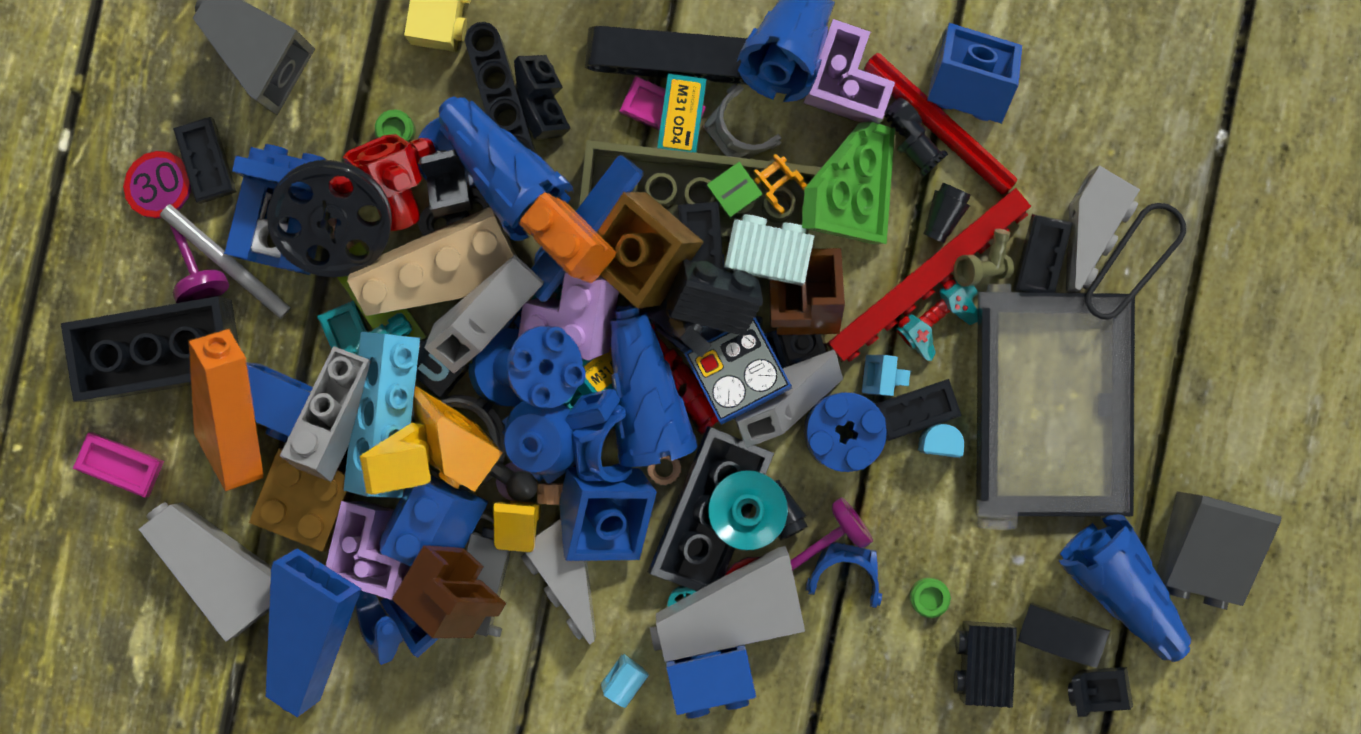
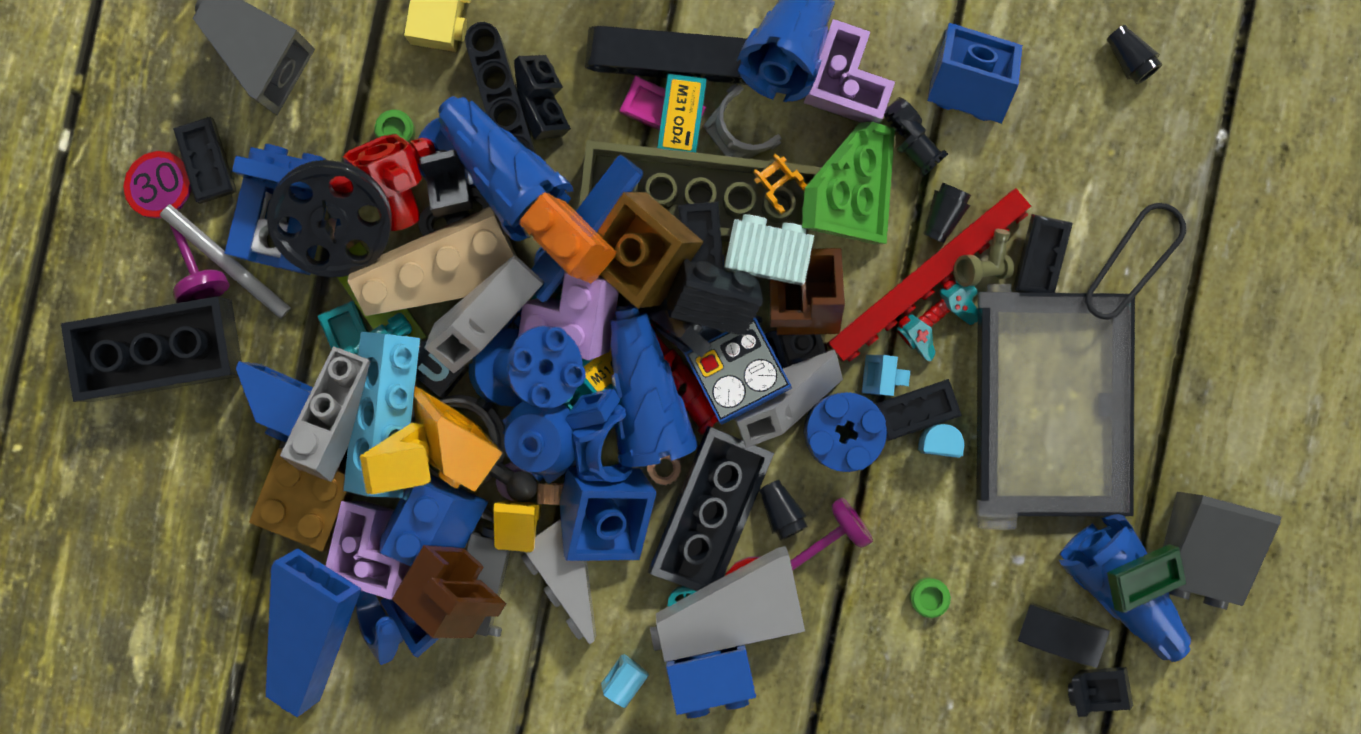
dark pink tile [73,432,164,498] -> none
light grey slope [139,502,272,642] -> none
orange slope [189,329,263,492] -> none
bright green tile [706,161,763,219] -> none
teal dish [709,471,788,550] -> none
blue helmet [805,542,882,608] -> none
red axle [864,53,1017,195] -> none
black brick [953,621,1017,708] -> none
light grey slope [1066,165,1140,293] -> none
none -> black cone [1106,25,1163,84]
none -> dark green tile [1107,544,1186,613]

